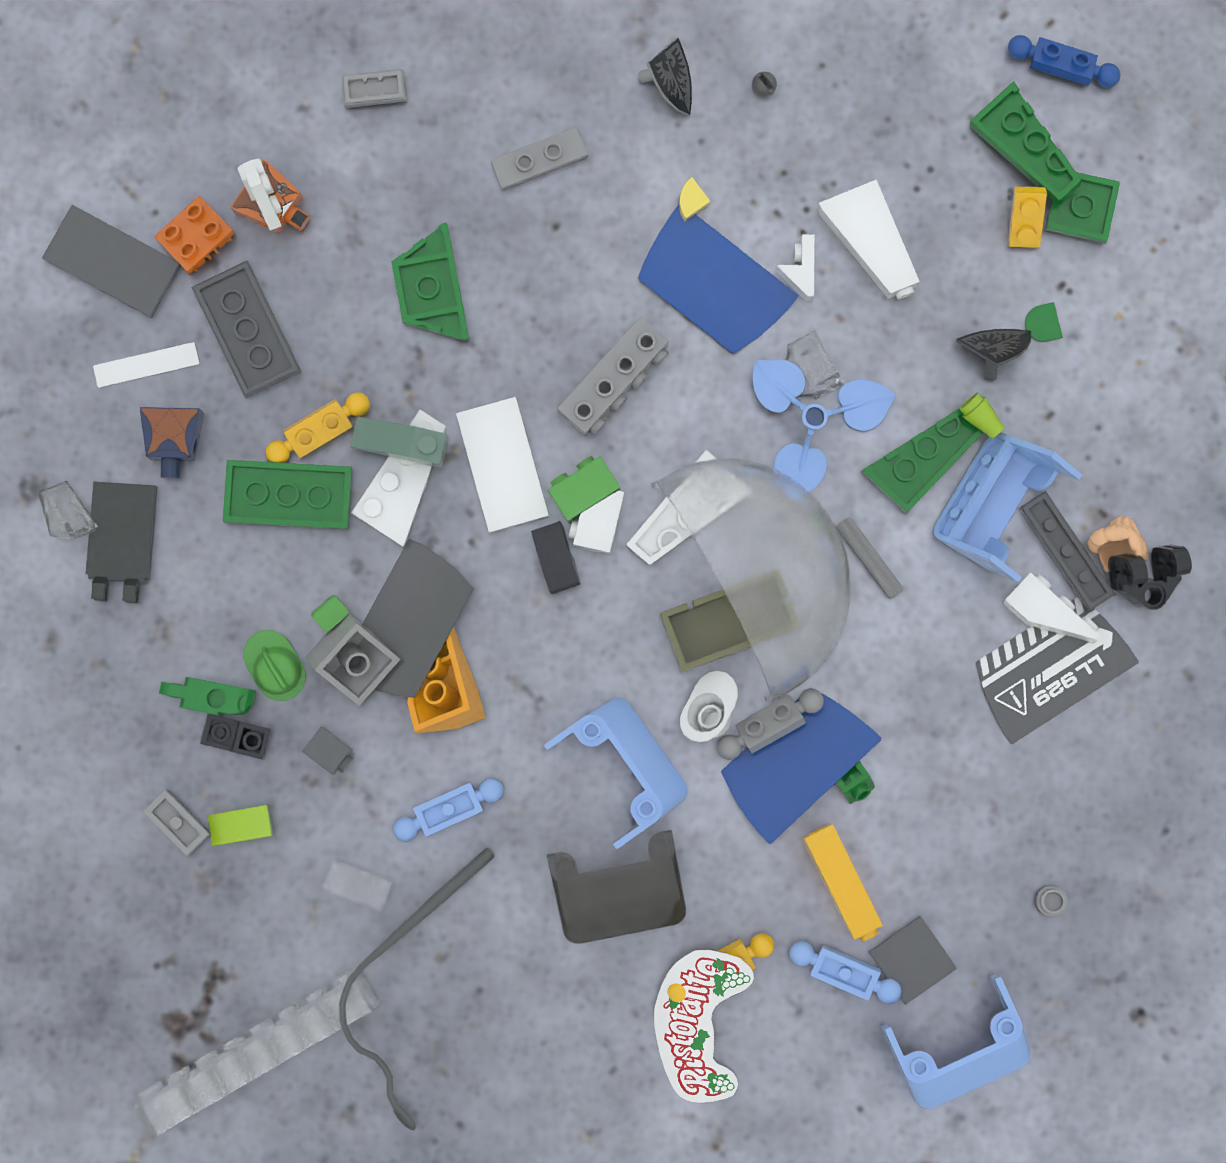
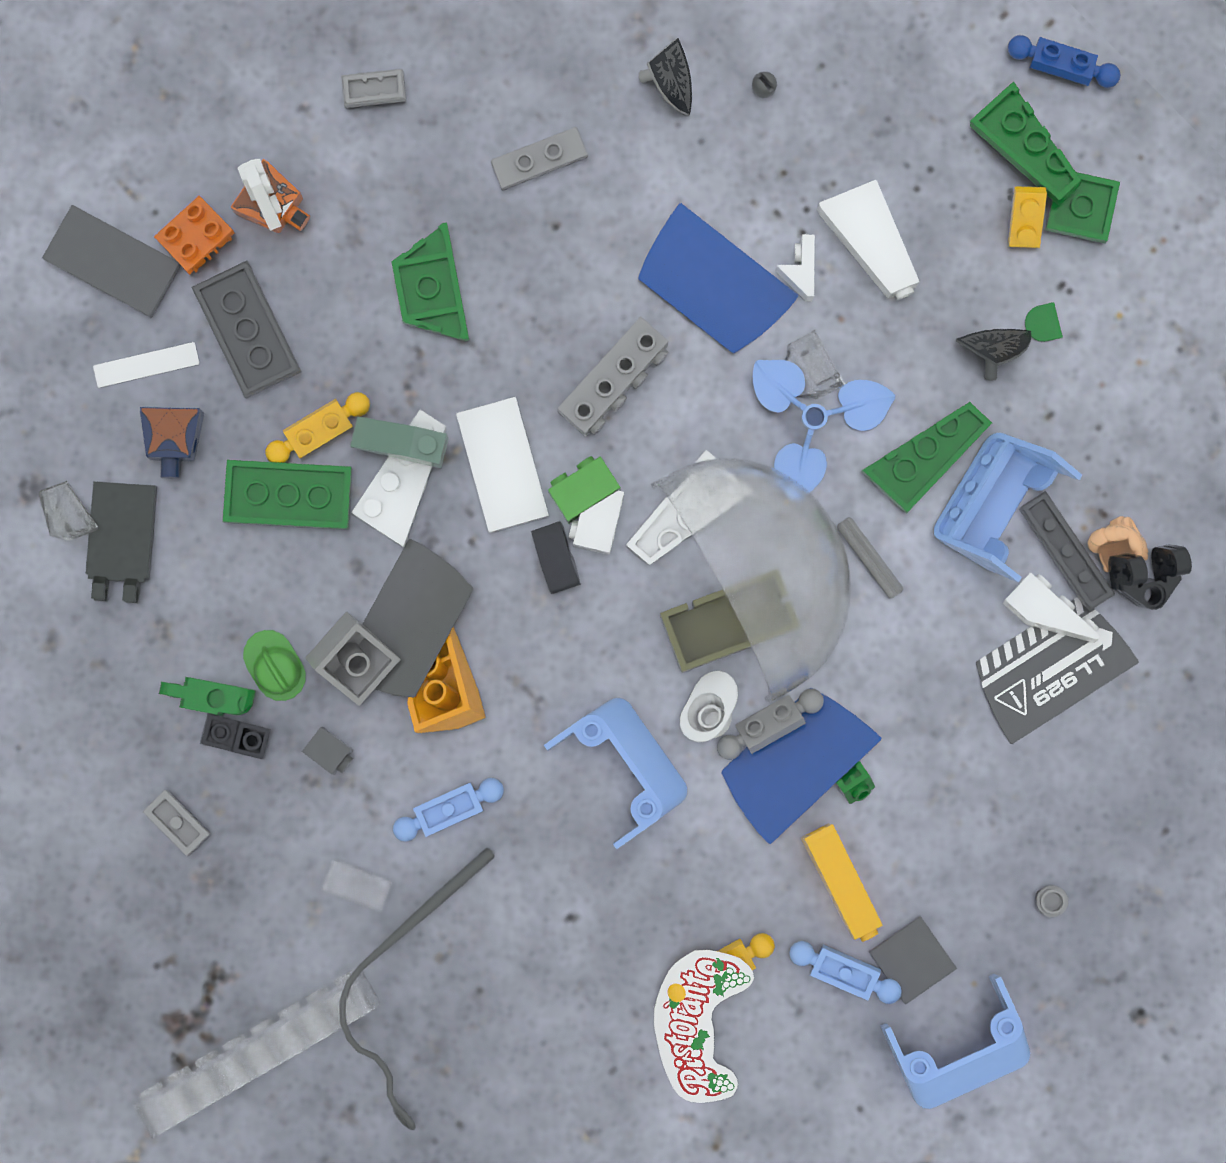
lime slope [207,805,273,846] -> none
bright green slope [311,594,349,632] -> none
clear smoke windscreen [547,829,686,944] -> none
light yellow tile [679,177,710,221] -> none
lime cone [959,392,1005,439] -> none

